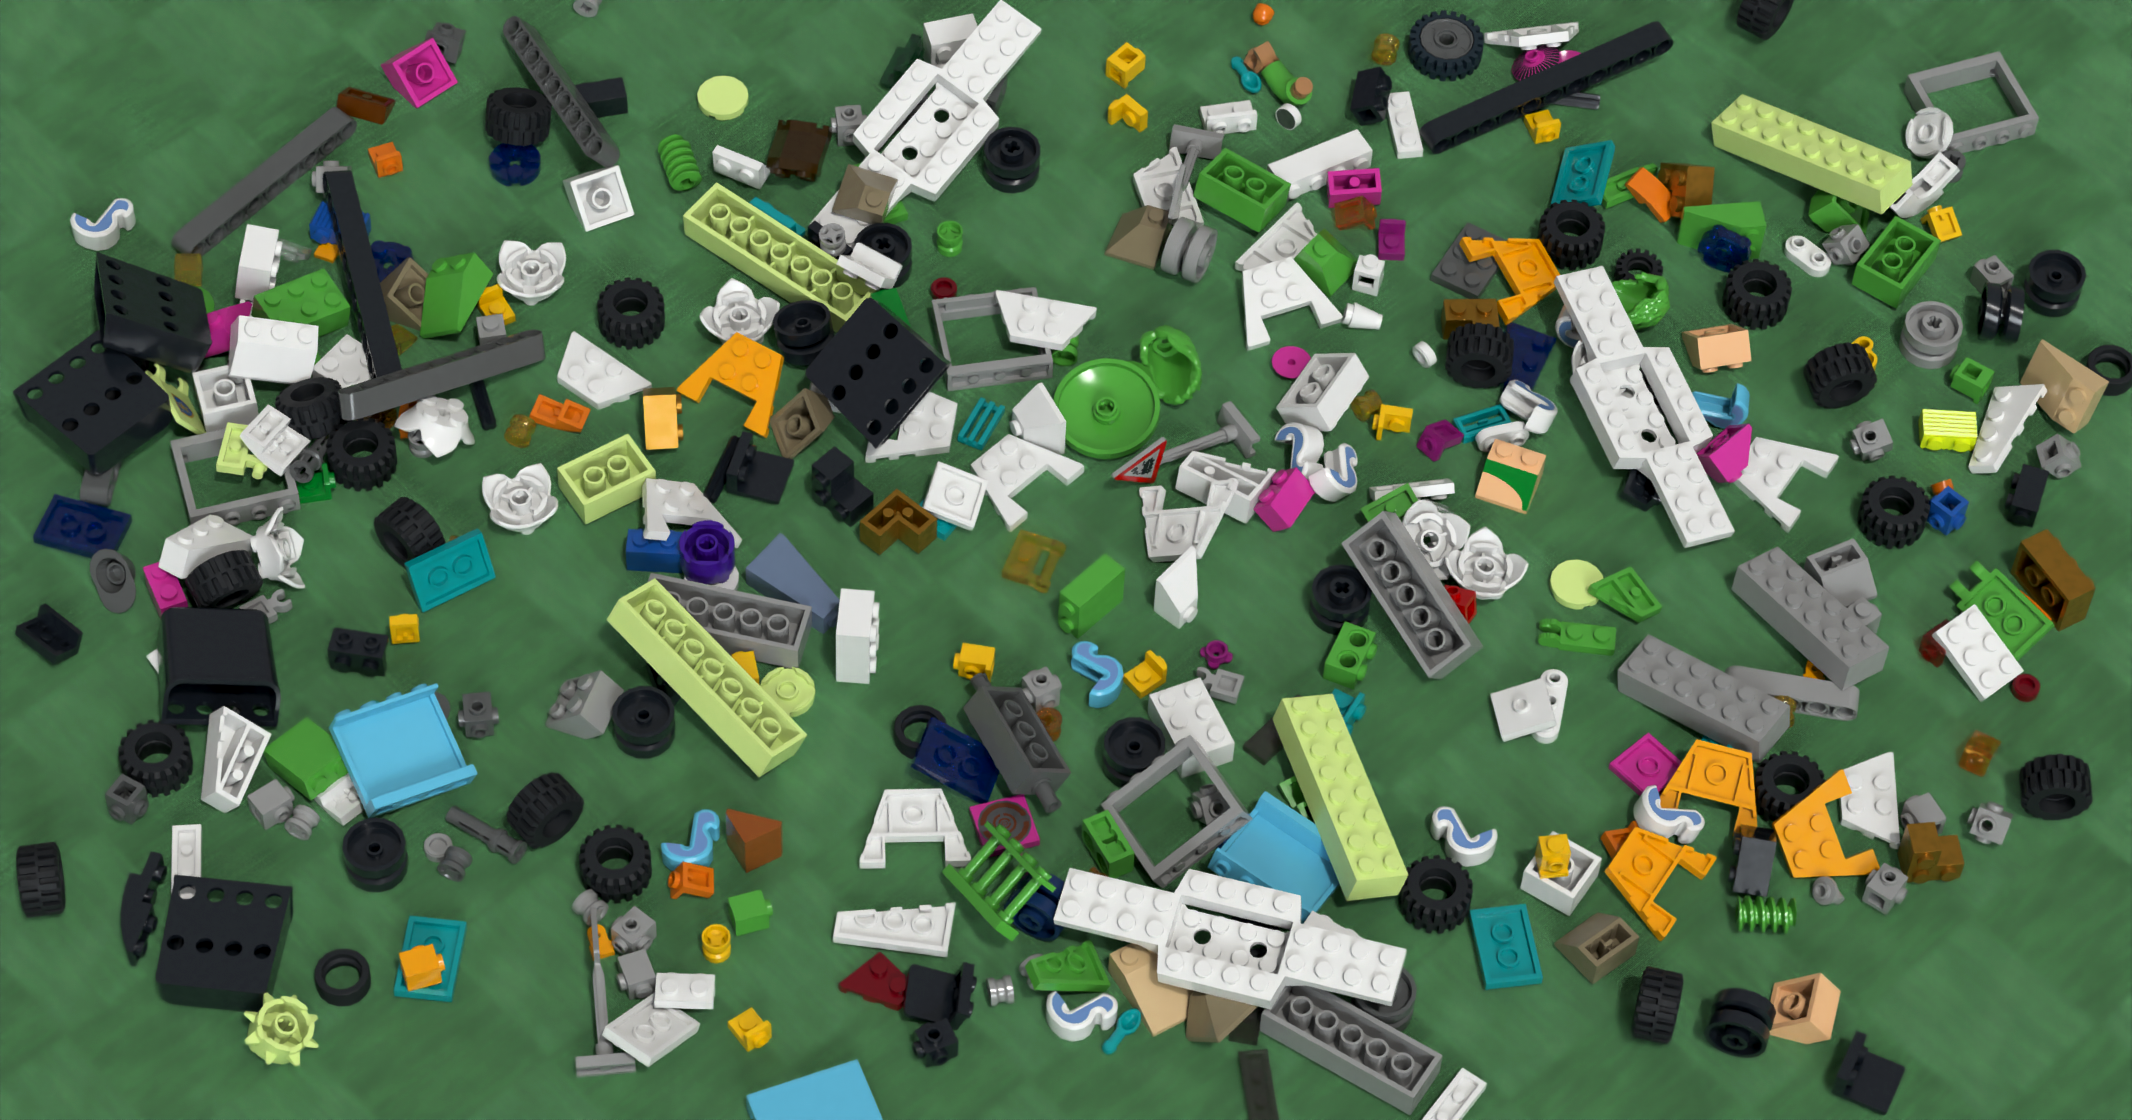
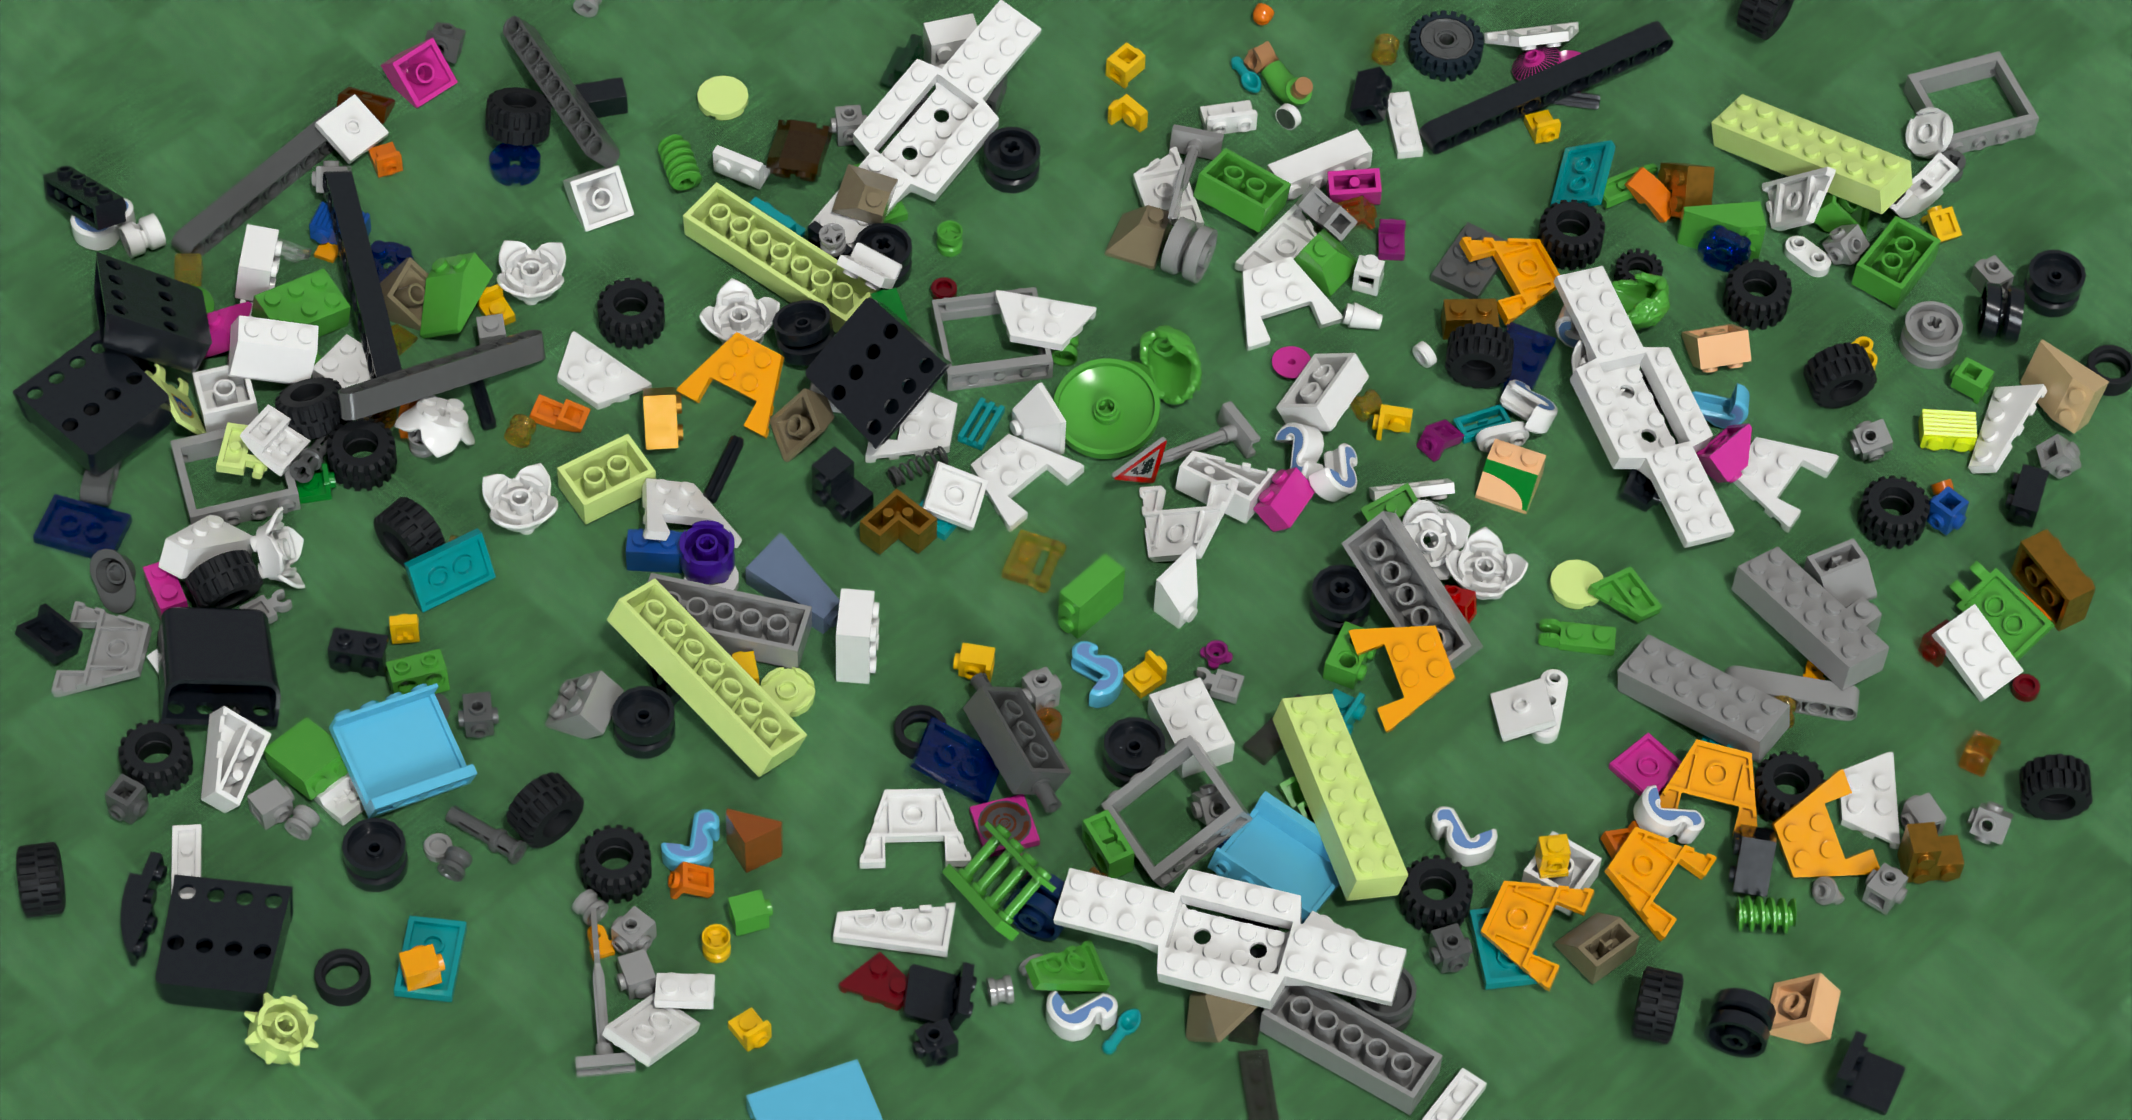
black bracket [726,431,794,505] -> none
tan slope [1108,943,1194,1037] -> none
none -> black brick [43,166,127,230]
none -> light grey wing [51,601,152,697]
none -> white wheel [118,213,166,258]
none -> white plate [315,94,389,164]
none -> bright green brick [386,648,450,695]
none -> dark grey piece [888,446,949,487]
none -> light grey brick [1295,184,1358,242]
none -> light orange wing [1349,625,1456,733]
none -> dark grey brick [1428,923,1472,974]
none -> light orange wing [1481,881,1594,991]
none -> white wing [1762,167,1836,231]

